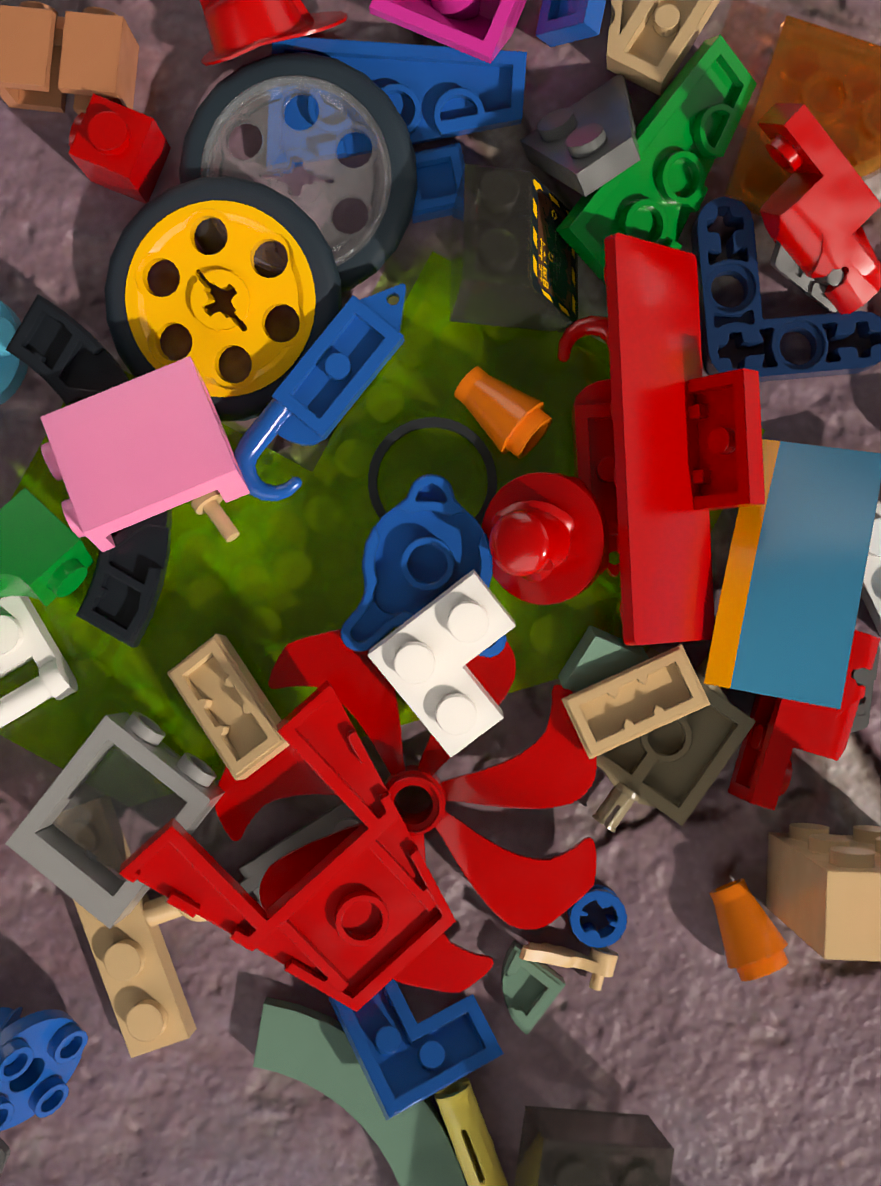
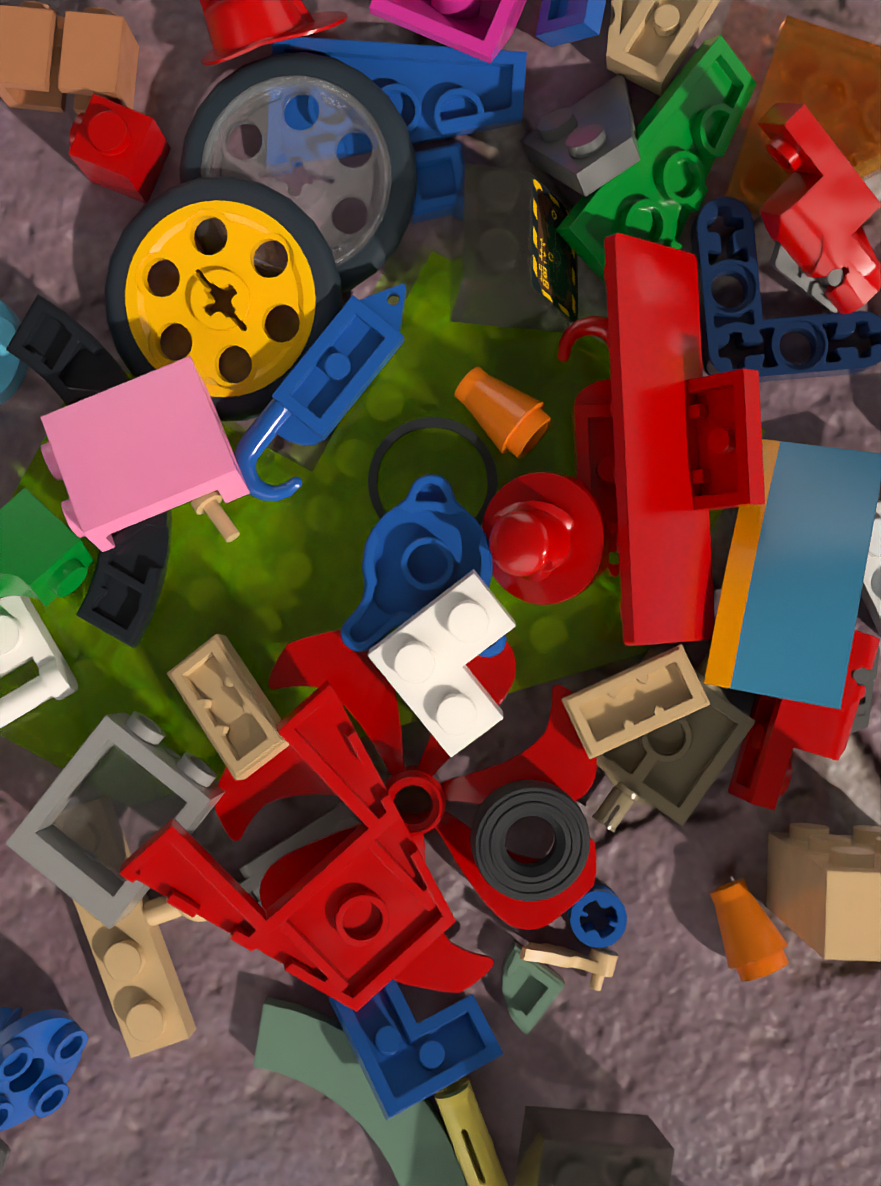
sand green tile [558,625,649,691] -> none
none -> black tyre [470,779,590,901]

